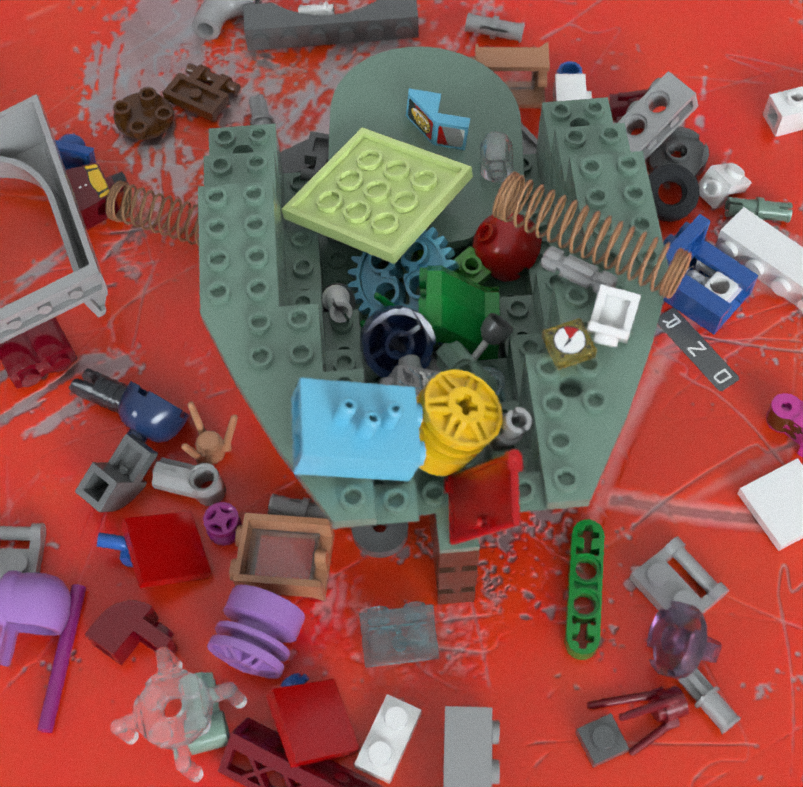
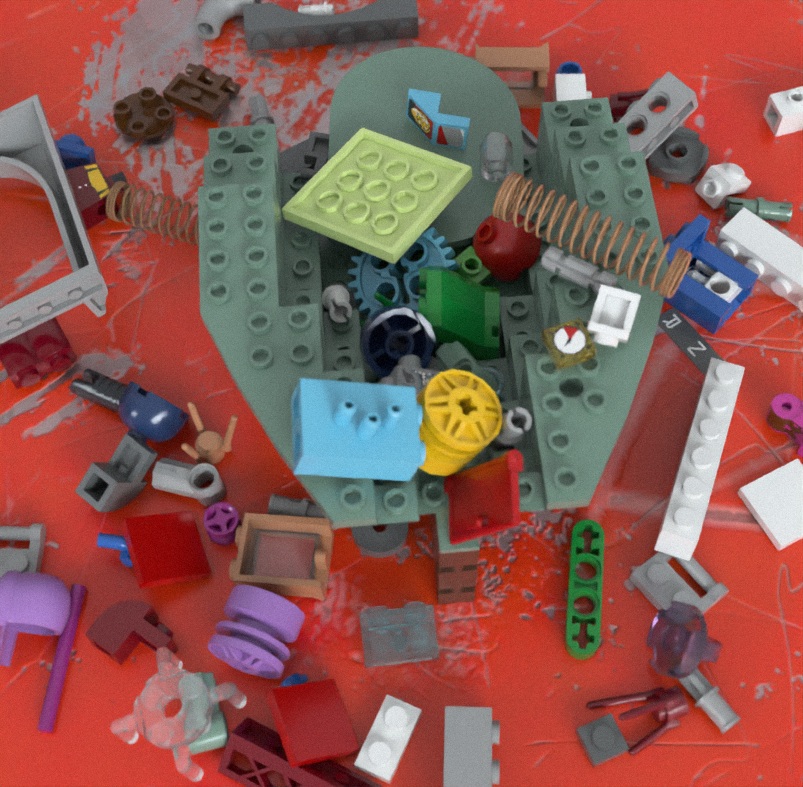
light grey pin [465,13,525,42] -> none
dark grey hinge [472,313,513,360] -> none
black tyre [648,164,699,222] -> none
none -> white brick [654,357,745,561]

